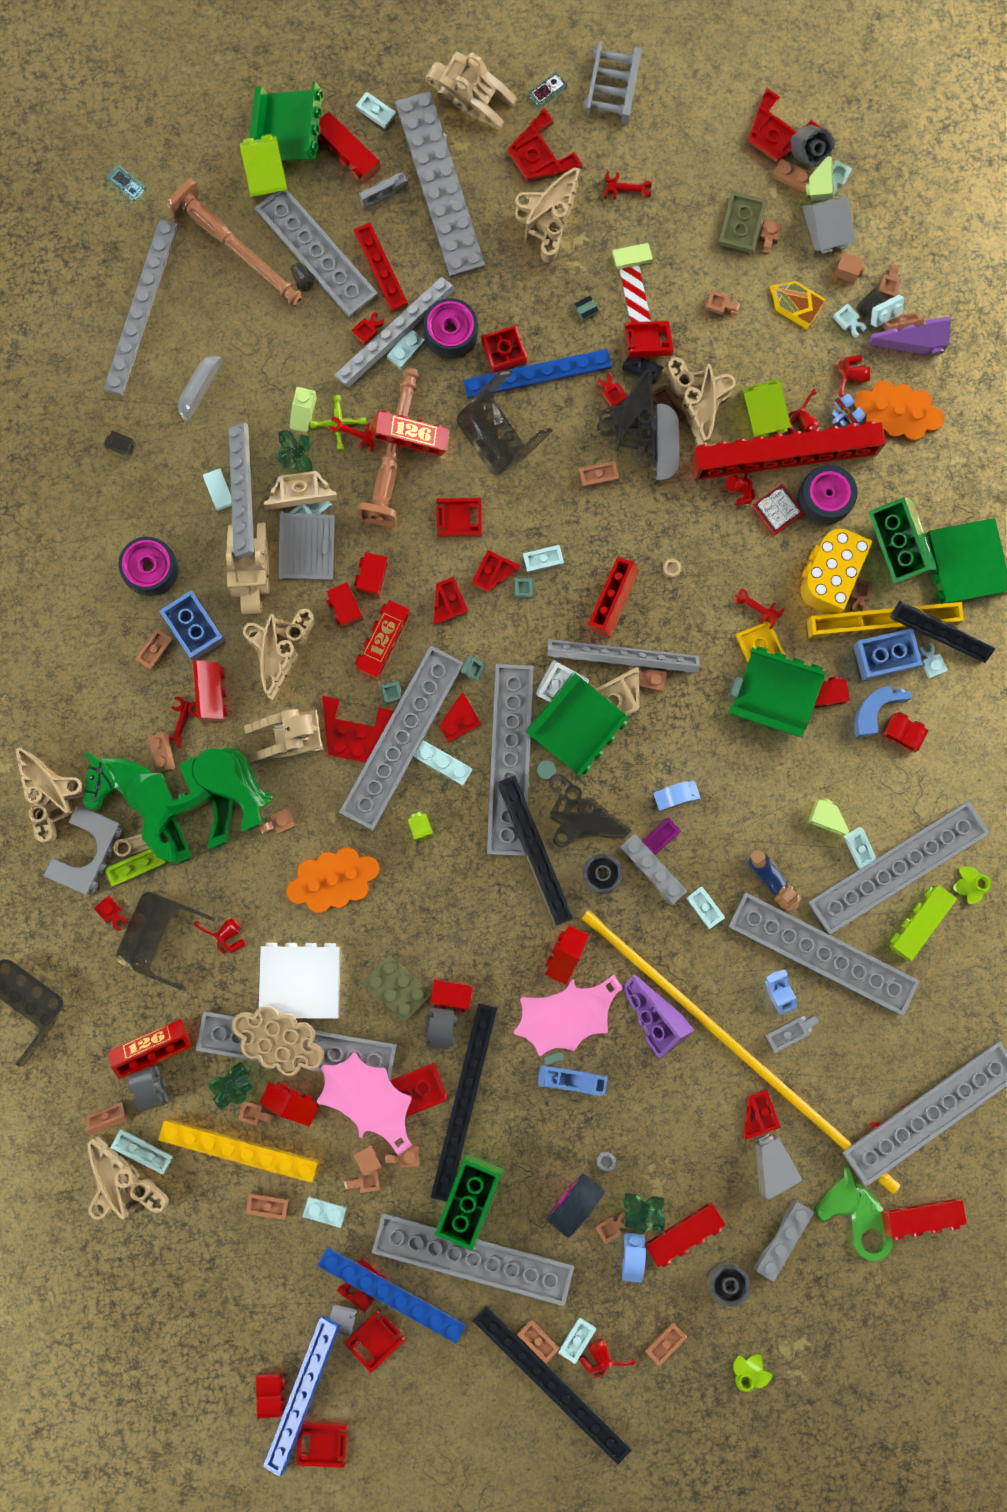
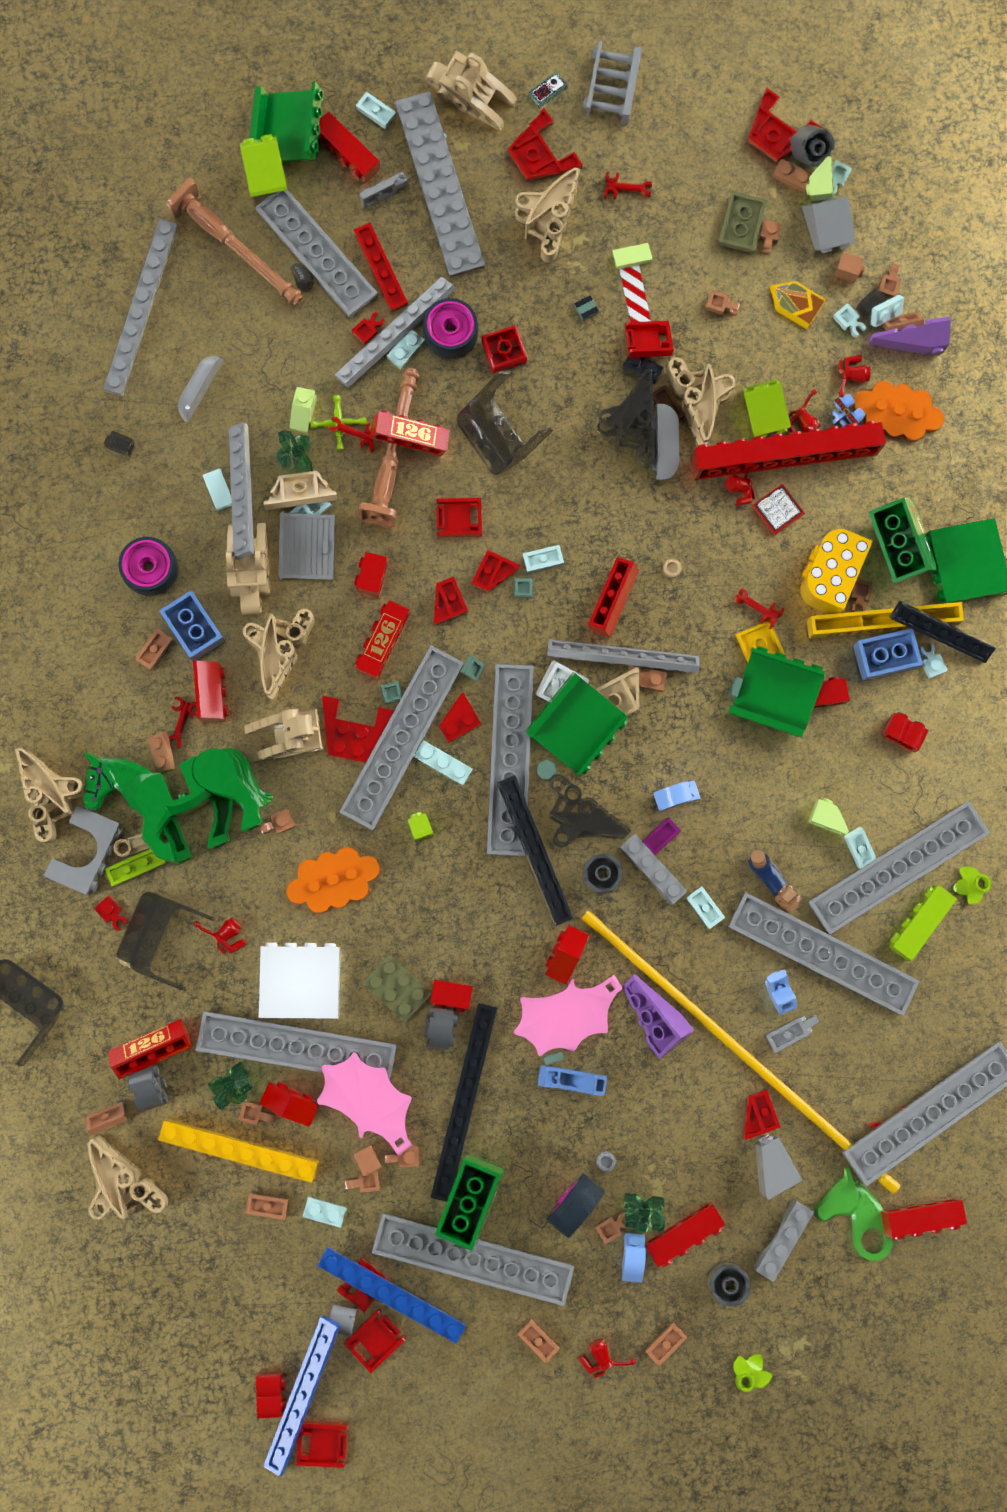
clear light blue tile [106,164,146,202] -> none
light aqua plate [111,1129,174,1175] -> none
tan plate [231,1005,324,1076] -> none
red brick [325,582,364,629] -> none
red tile [390,1063,449,1117] -> none
blue plate [463,349,612,399] -> none
black plate [472,1305,632,1465] -> none
light aqua plate [558,1317,596,1364] -> none
nougat plate [578,461,619,488] -> none
red plate [597,373,628,408] -> none
wheel [798,465,858,525] -> none
medium blue arch [854,686,912,737] -> none

